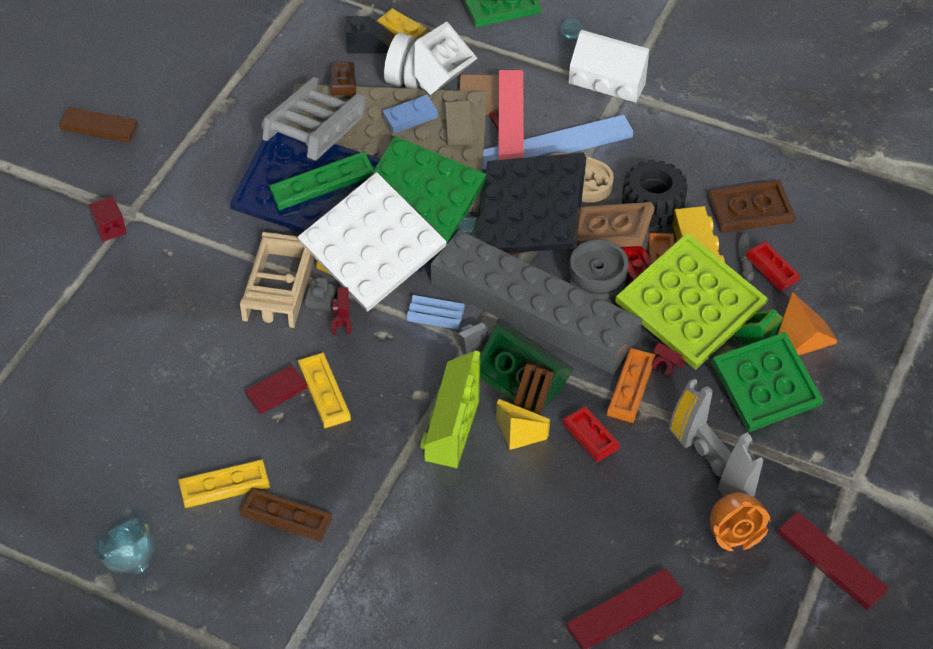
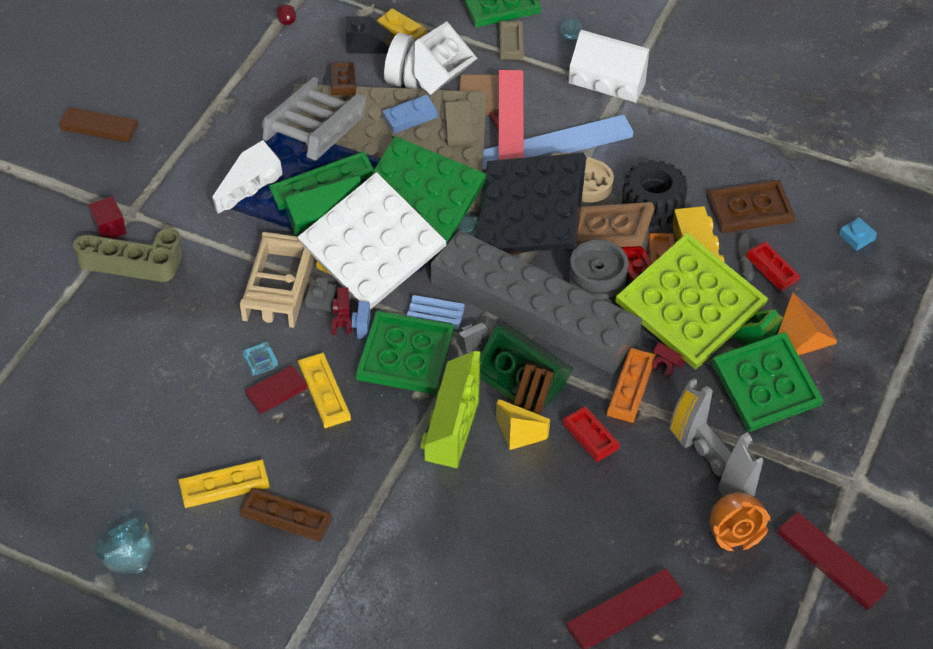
none -> olive beam [73,228,183,282]
none -> white slope [212,140,283,214]
none -> clear light blue tile [242,342,278,376]
none -> dark red hinge [277,5,296,25]
none -> green slope [285,176,361,235]
none -> medium blue plate [352,301,371,339]
none -> green plate [356,311,455,395]
none -> dark tan tile [499,21,524,60]
none -> dark azure plate [839,217,877,251]

